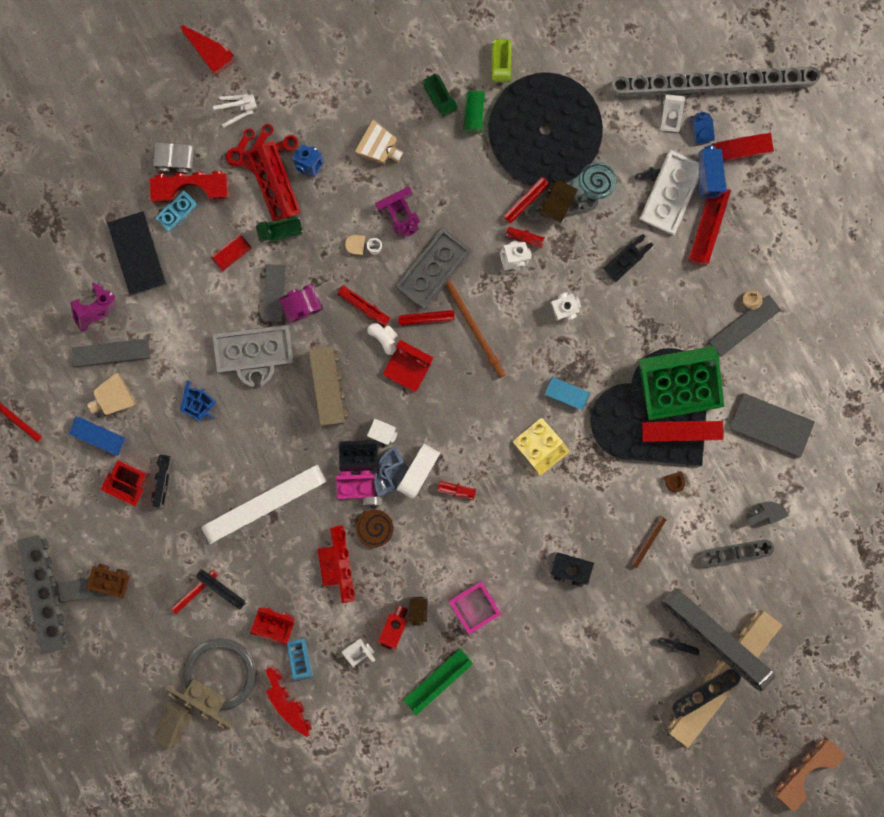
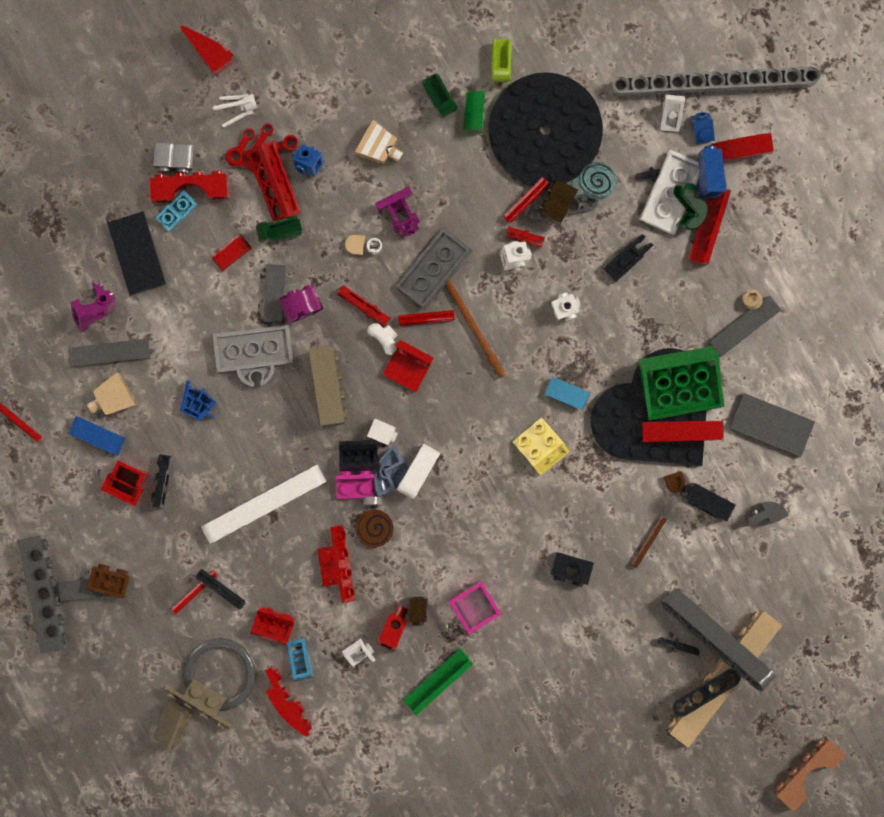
red axle [437,481,476,500] -> none
dark grey beam [699,540,774,567] -> none
none -> dark green animal [673,182,708,230]
none -> black window [681,483,736,522]

